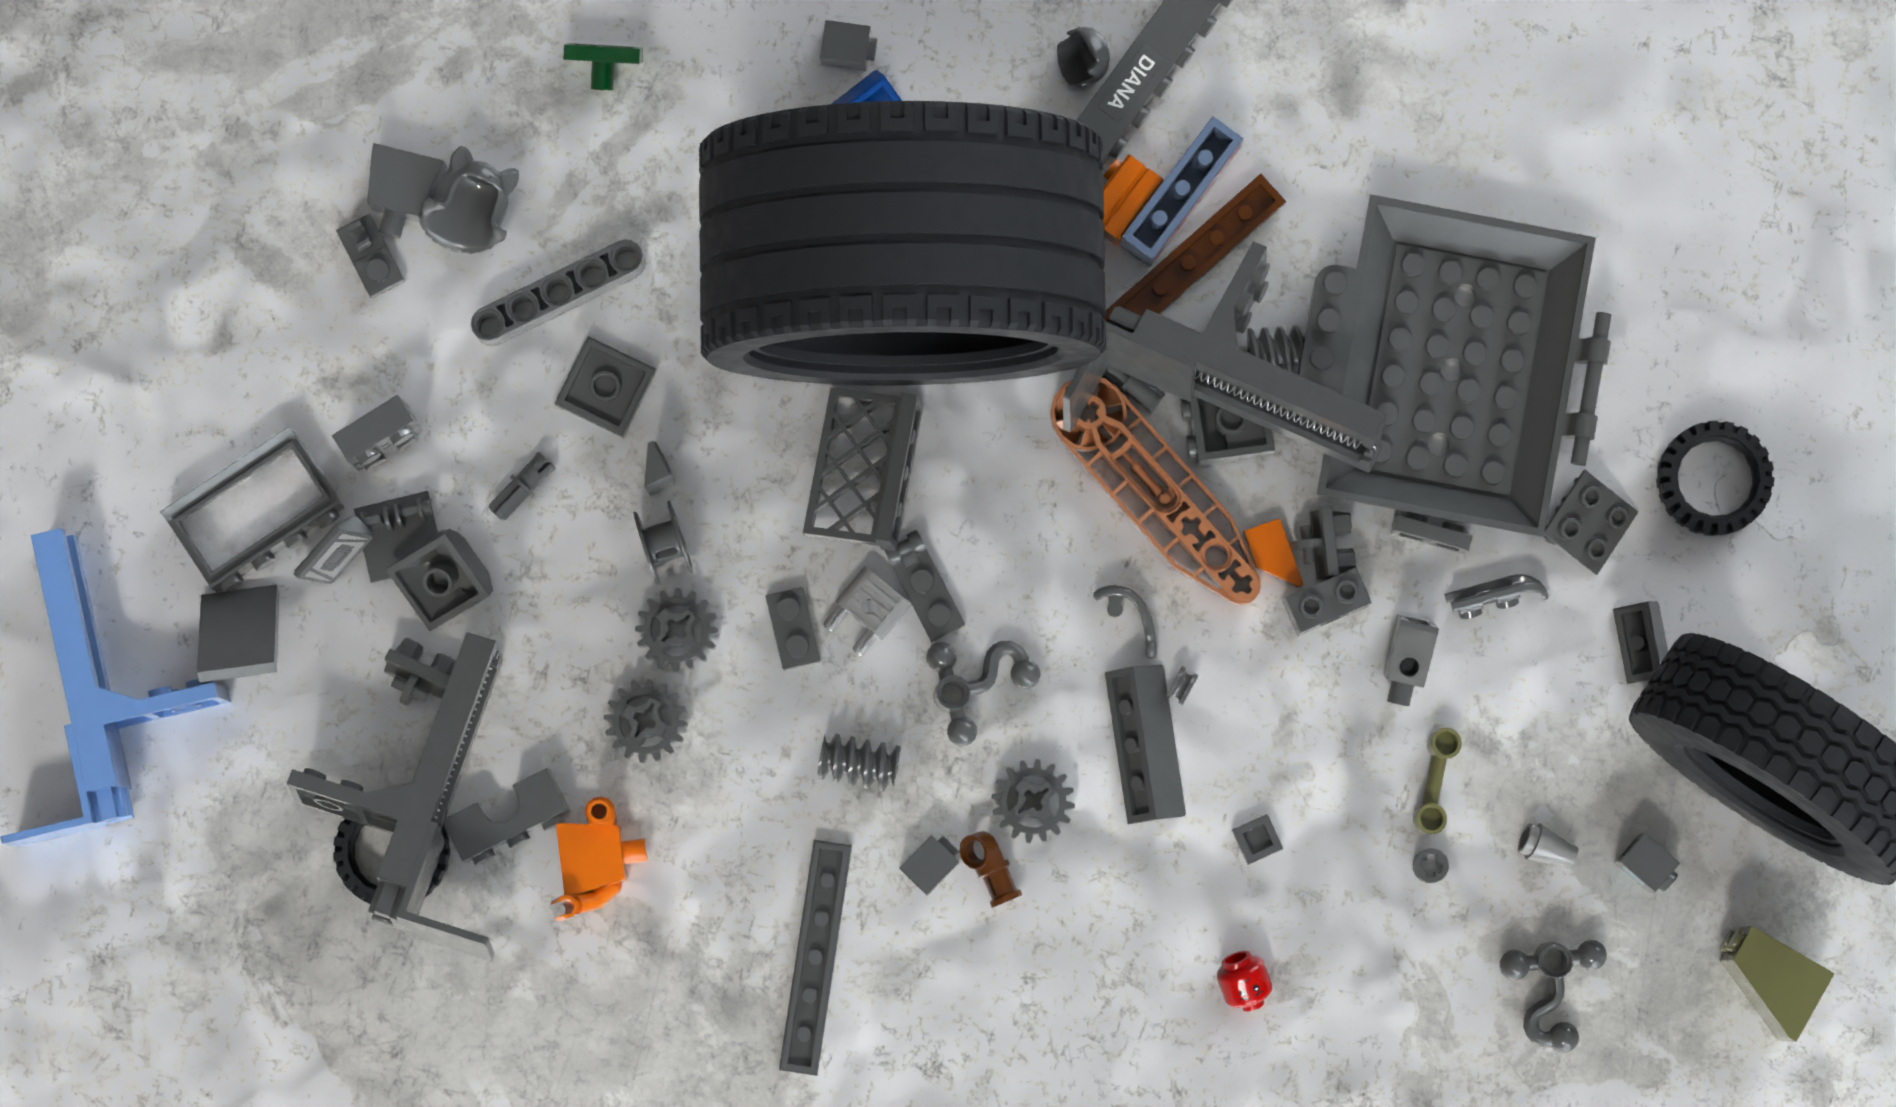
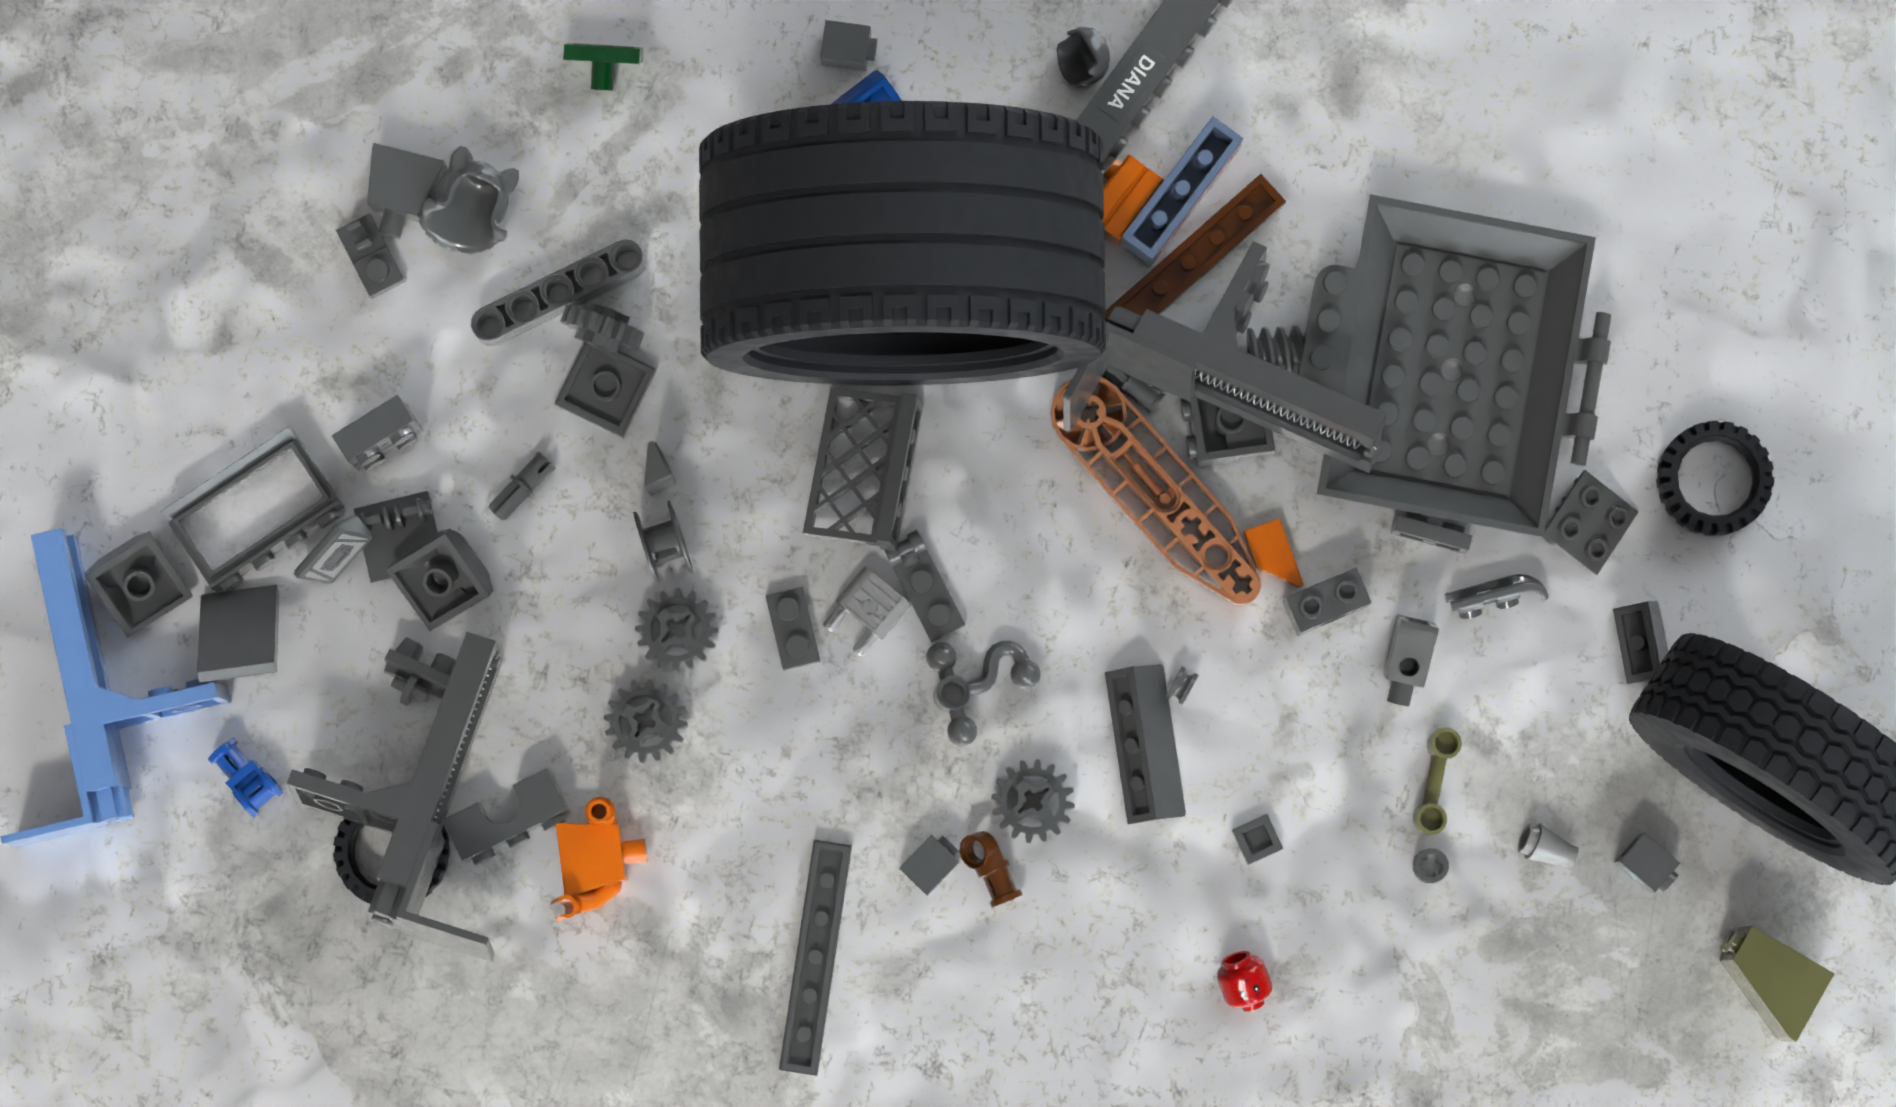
dark grey piece [817,733,901,792] -> none
dark grey piece [1093,585,1157,659] -> none
dark grey hips [1291,506,1356,580] -> none
dark grey piece [1499,940,1607,1053] -> none
none -> dark grey slope [84,531,193,638]
none -> blue connector [208,737,284,818]
none -> dark grey gear [560,302,644,353]

